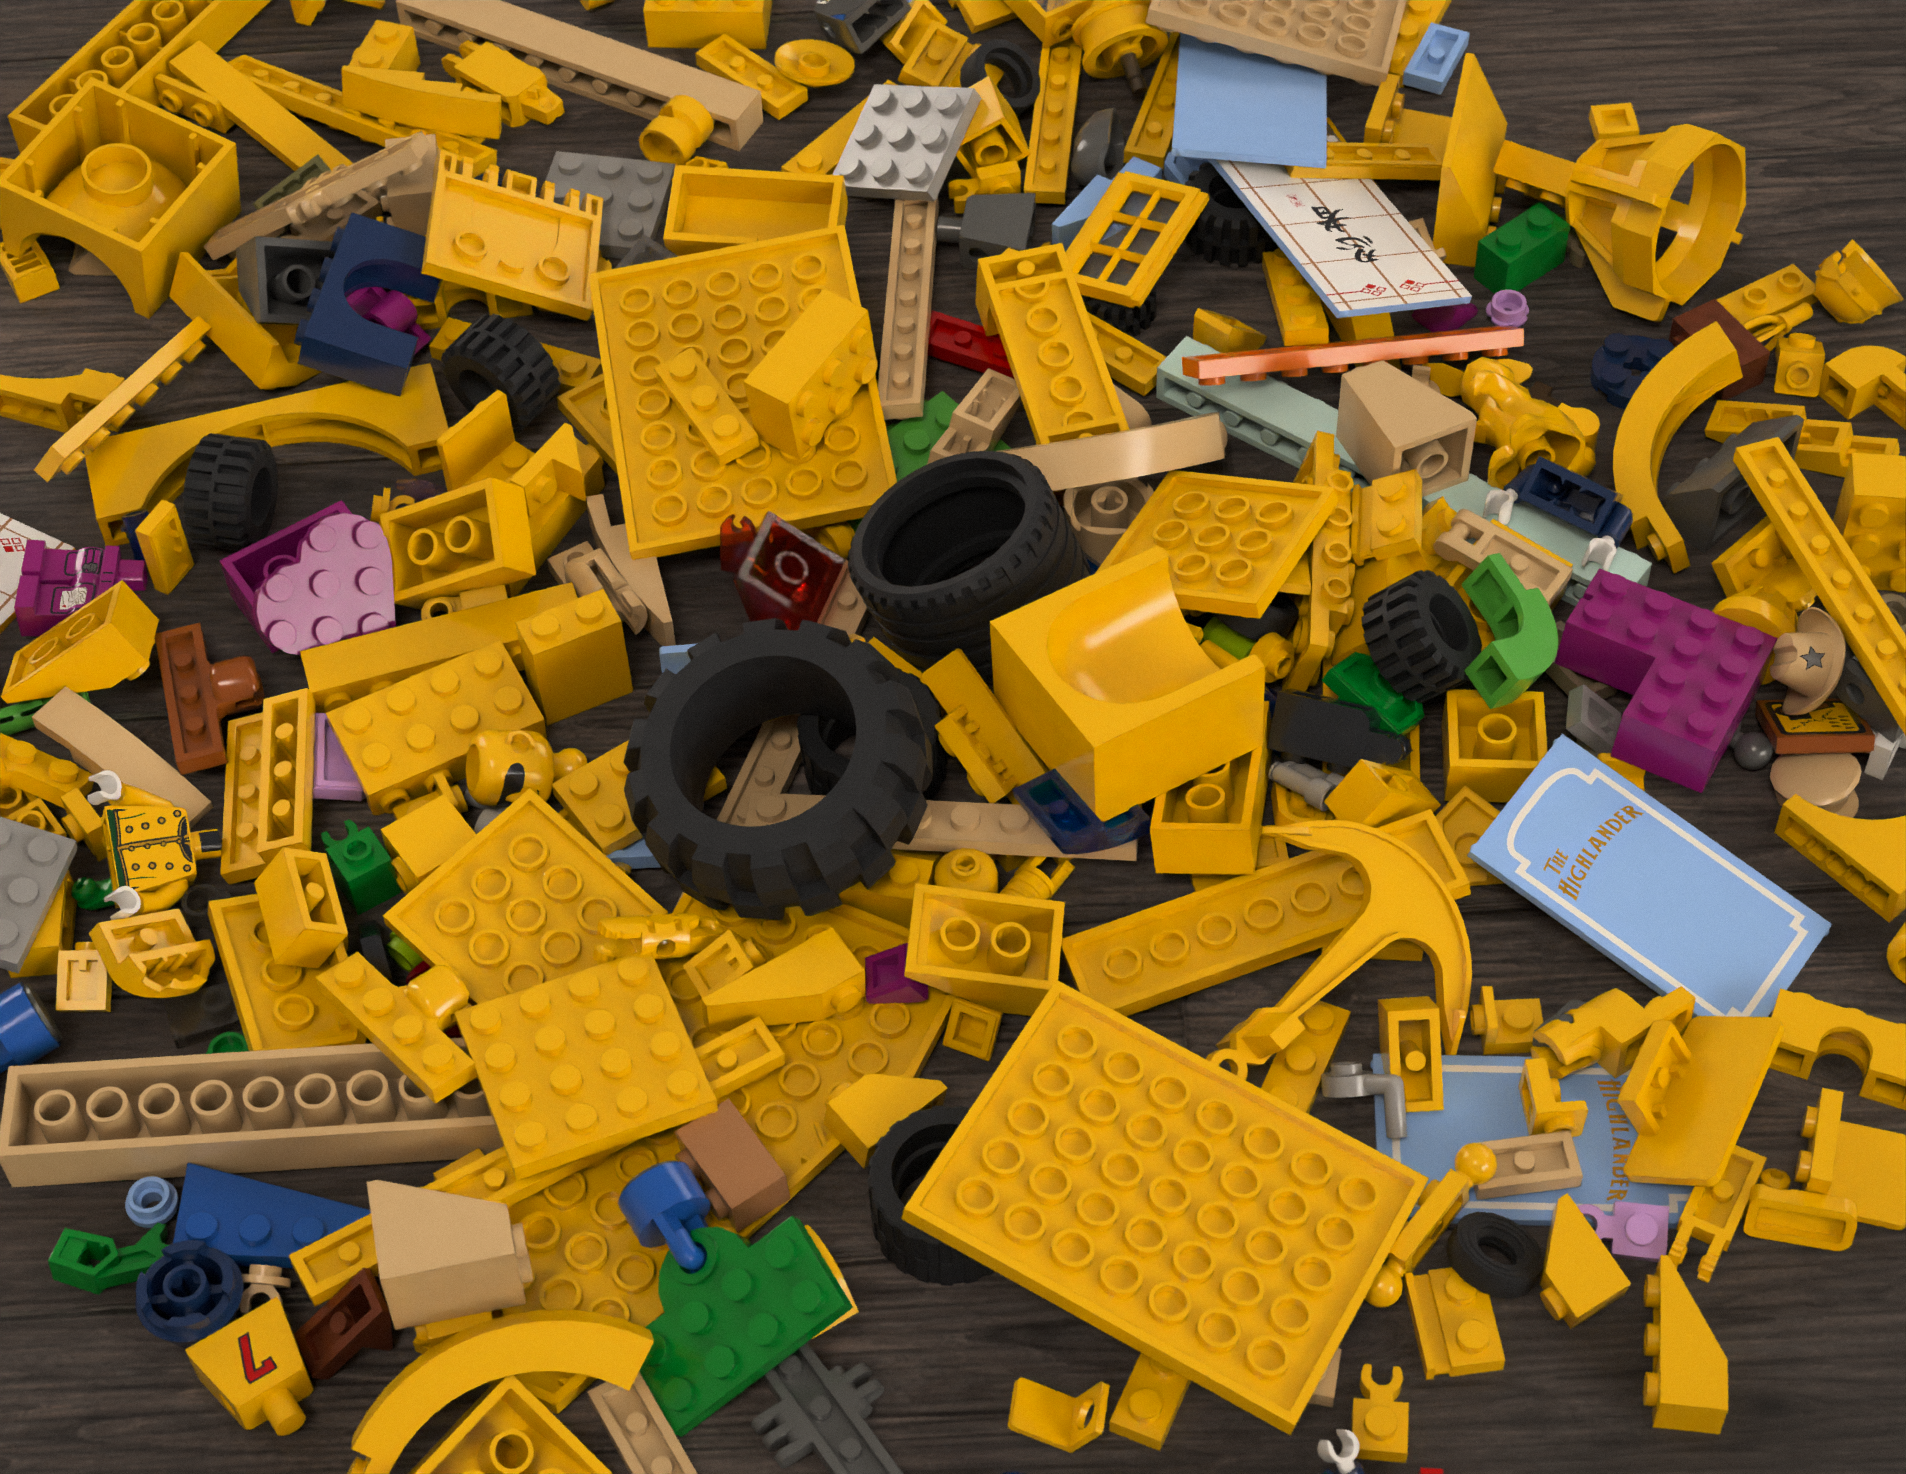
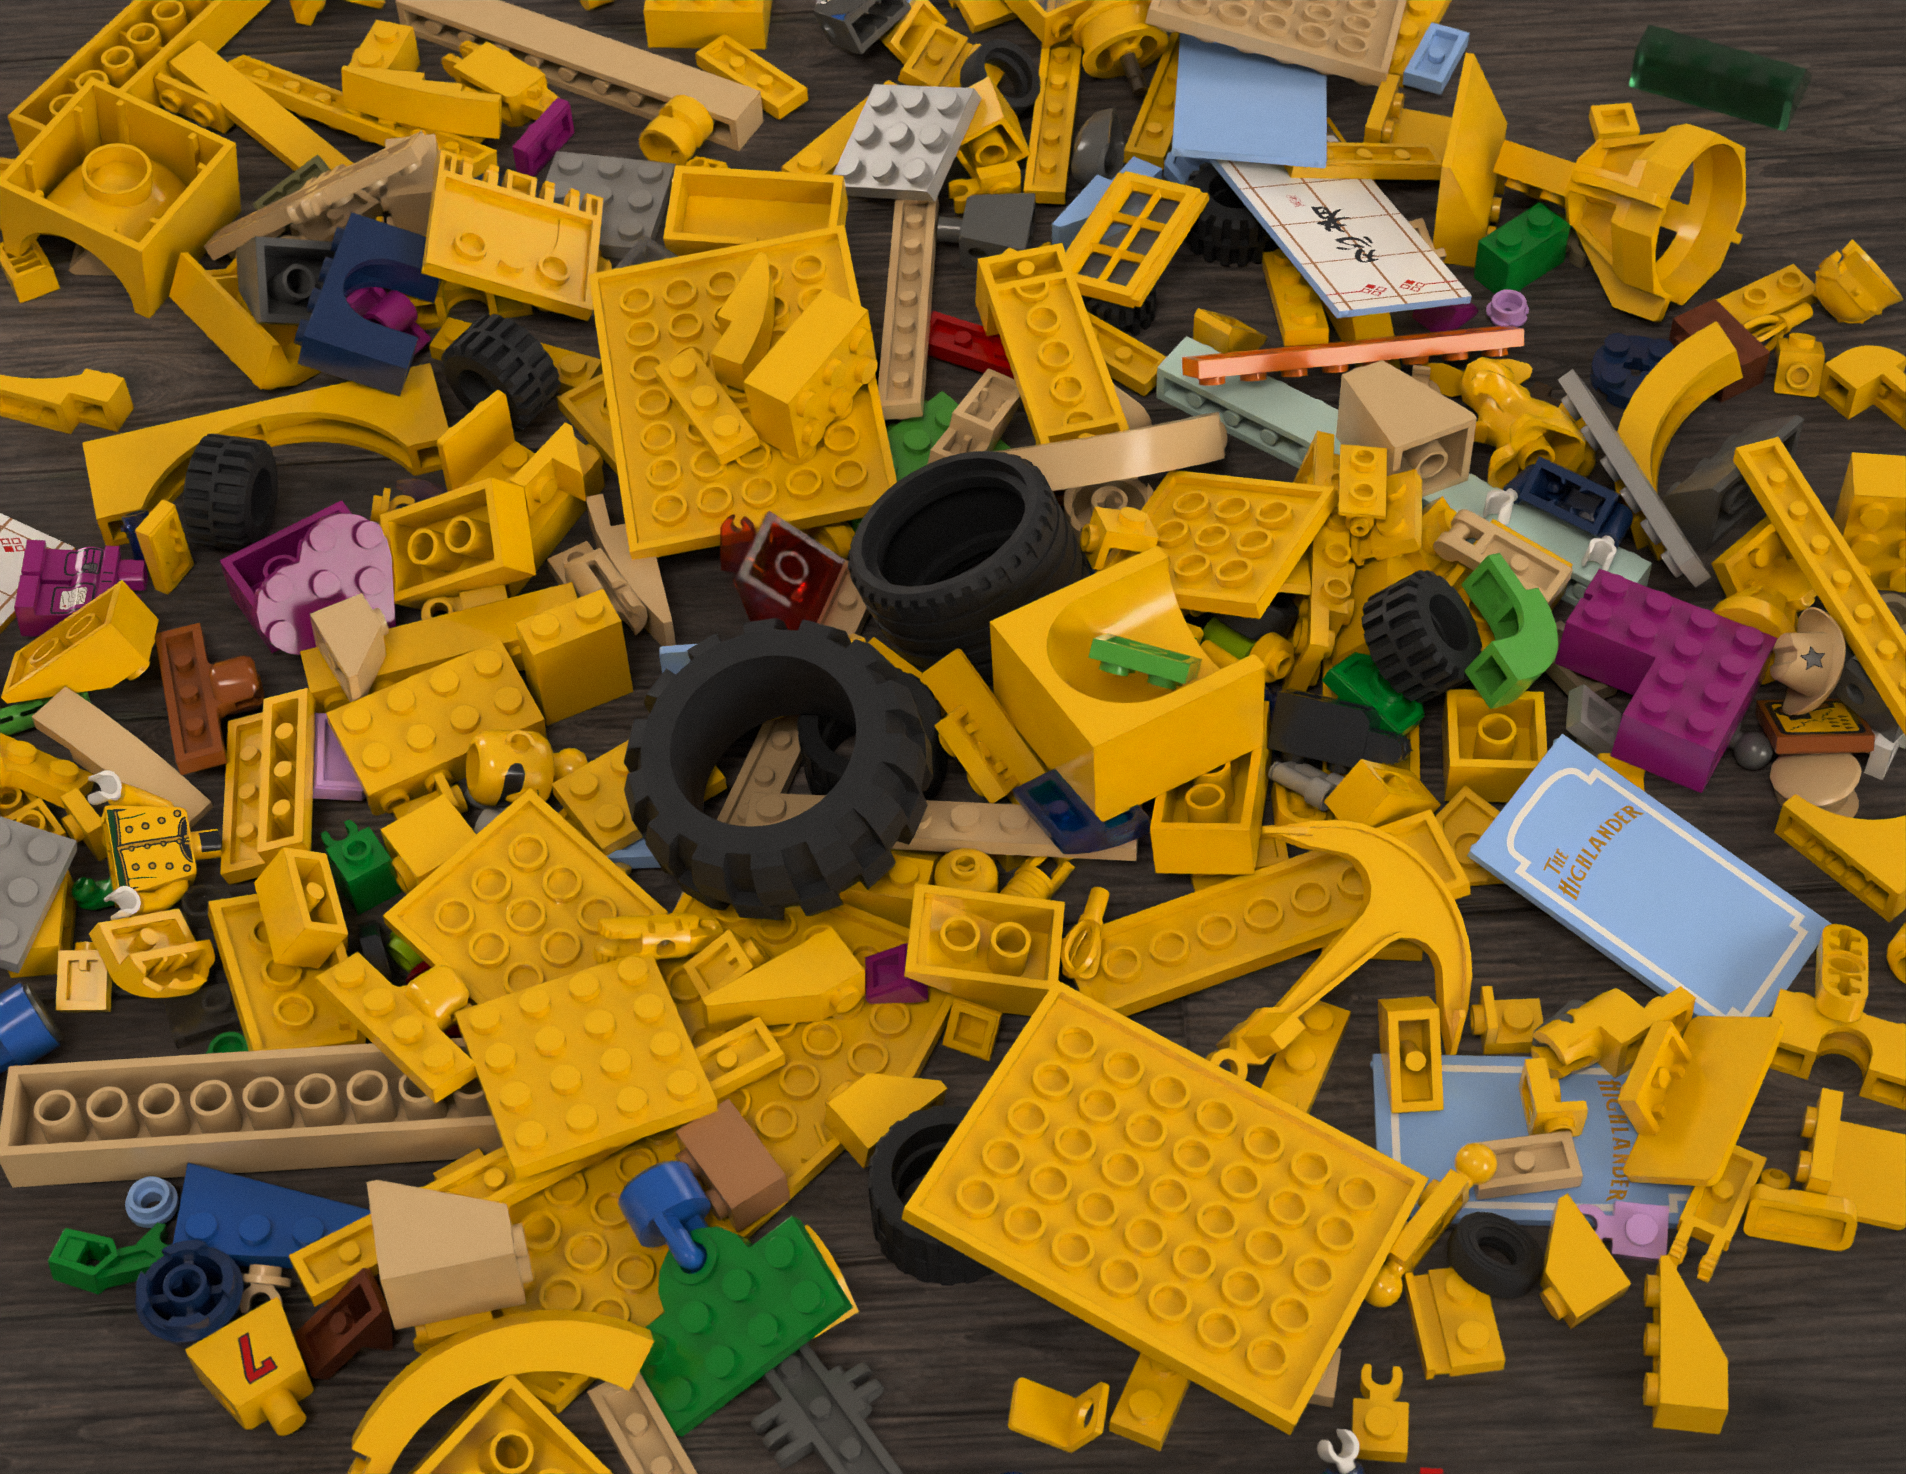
yellow plate [34,315,211,482] -> none
yellow dish [774,39,855,88] -> none
light grey plate [1321,1061,1407,1138] -> none
yellow slope [1705,400,1900,477] -> none
none -> tan slope [310,593,389,702]
none -> magenta plate [512,97,575,177]
none -> yellow slope [711,252,775,391]
none -> yellow piece [1060,887,1110,981]
none -> yellow bracket [1080,507,1159,570]
none -> bright green plate [1088,633,1202,690]
none -> yellow hinge [1338,444,1387,536]
none -> light grey plate [1558,369,1711,588]
none -> clear green wedge [1629,24,1812,132]
none -> yellow beam [1815,924,1868,1022]

